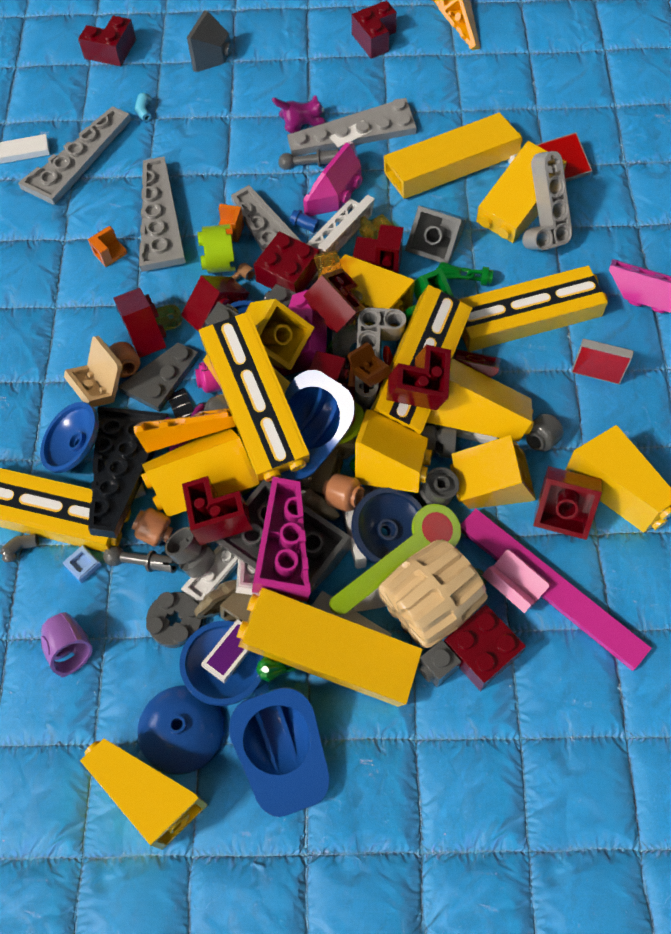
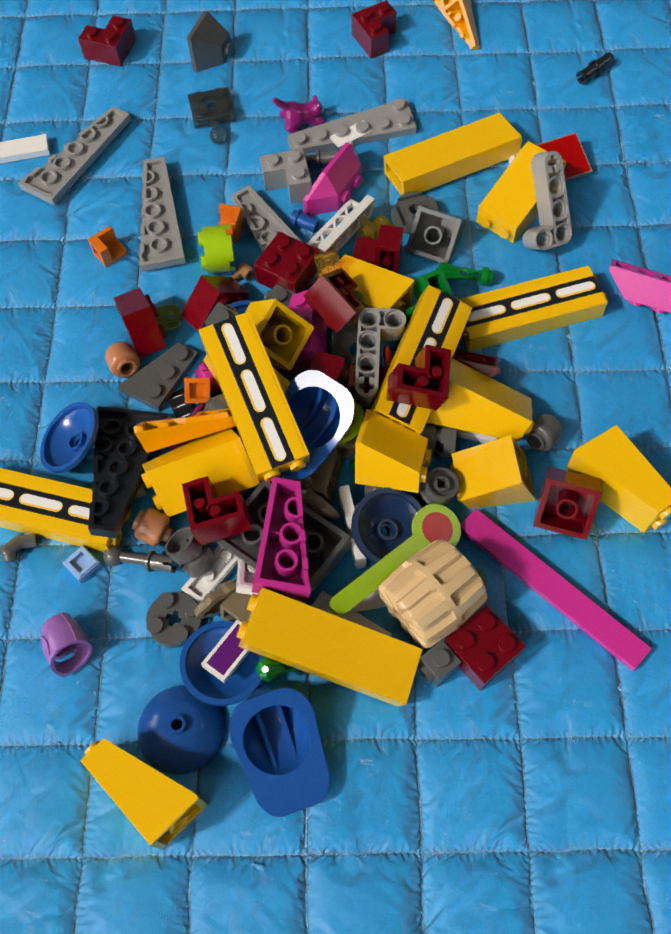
tan bracket [64,336,122,407] -> none
medium azure arm [135,93,152,122] -> none
nougat head [322,474,364,512] -> none
reddish brown bracket [348,342,391,387] -> none
bright pink panel [482,549,550,613] -> none
red tile [571,339,634,385] -> none
none -> orange panel [184,377,210,403]
none -> clear smoke plate [188,87,236,144]
none -> light grey brick [260,149,312,204]
none -> dark grey plate [393,192,438,234]
none -> black pin [576,52,615,85]

